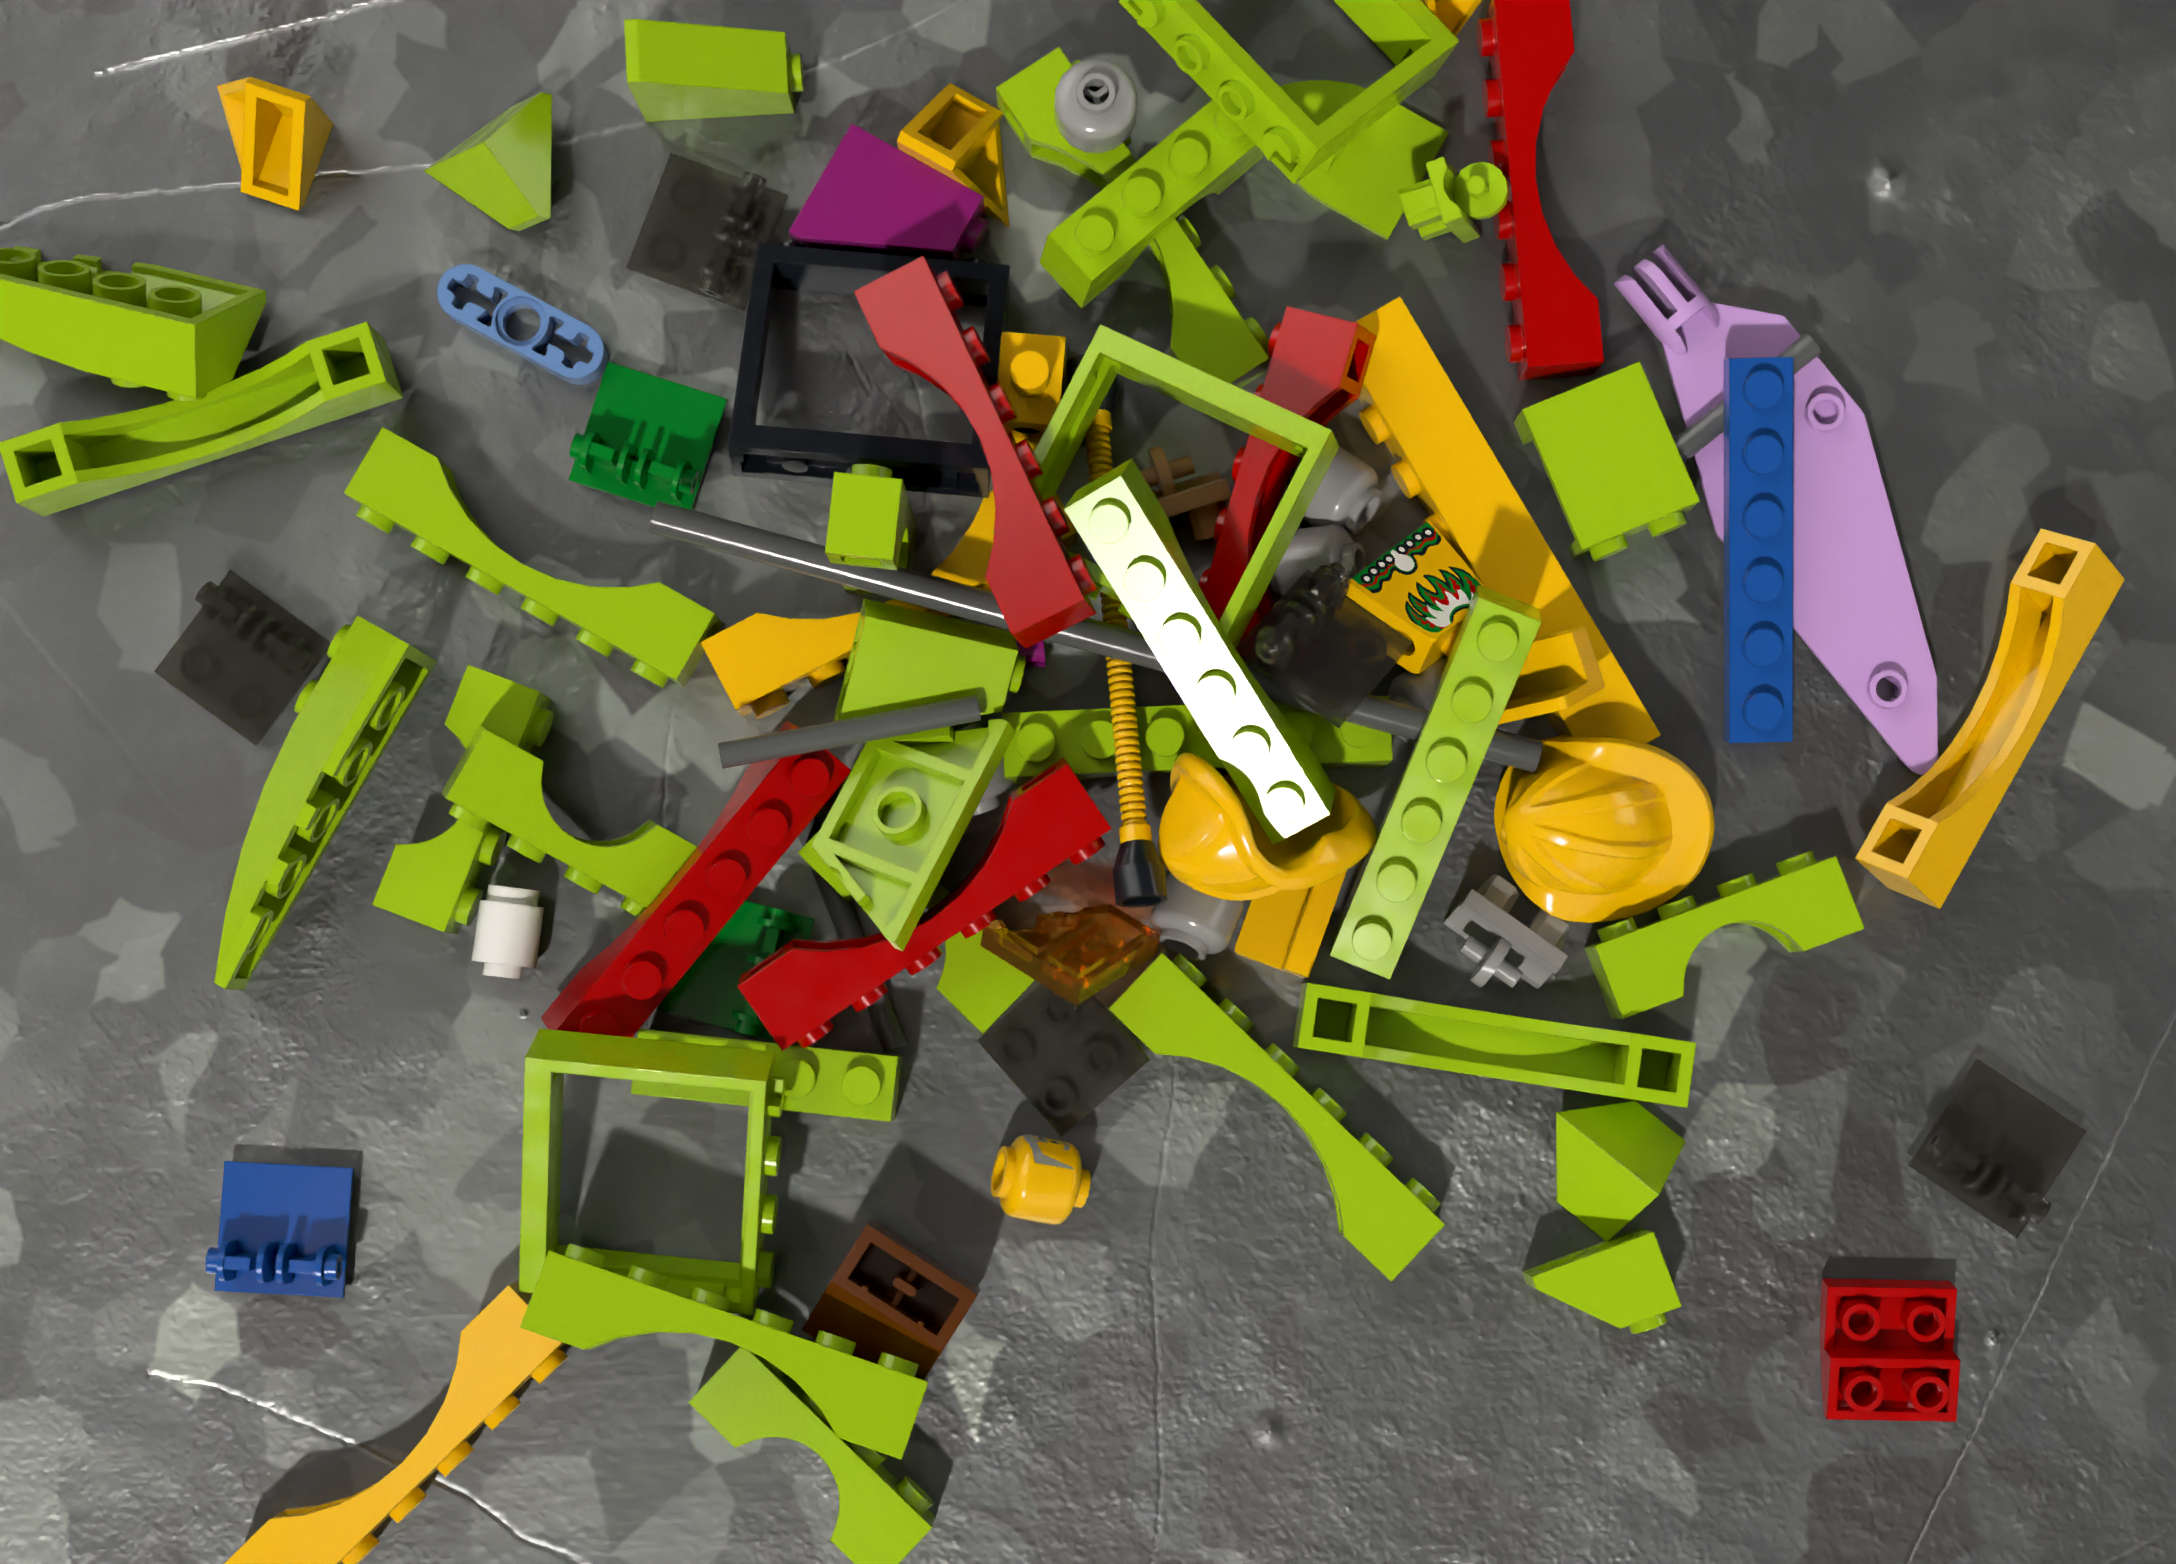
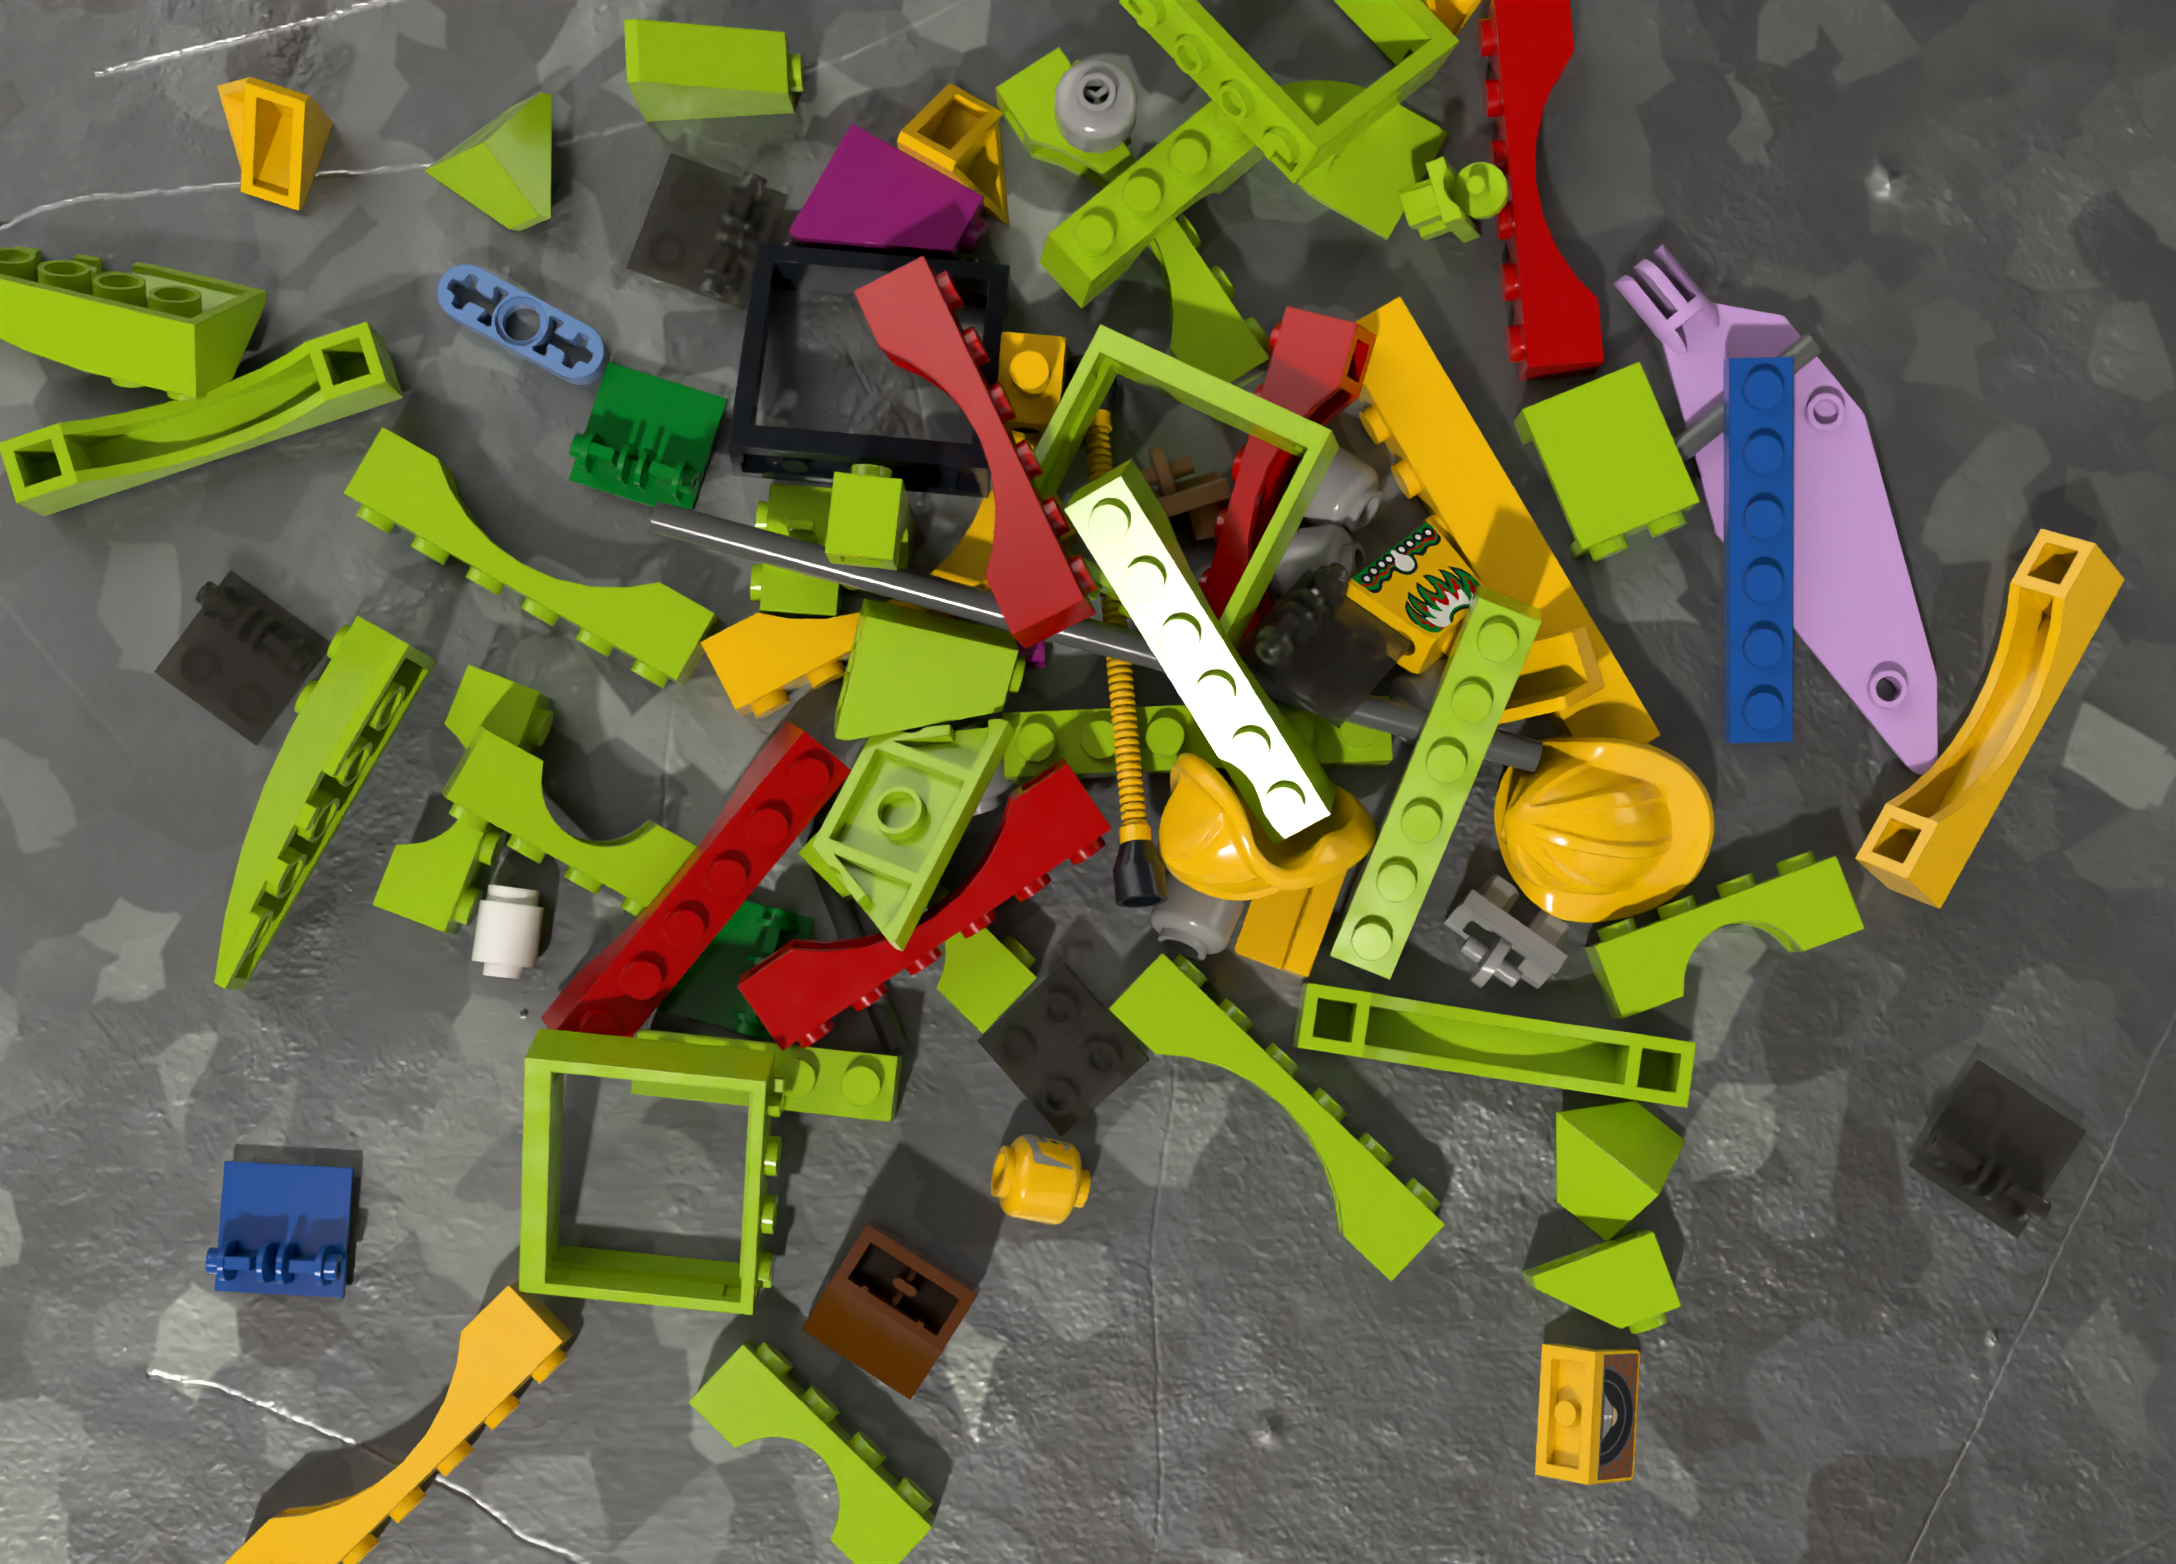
lime arch [520,1243,928,1460] -> none
dark grey bar [718,695,981,769] -> none
clear orange wing [980,904,1161,1006] -> none
red slope [1820,1278,1960,1422] -> none
none -> lime brick [750,483,844,619]
none -> yellow panel [1535,1343,1640,1485]

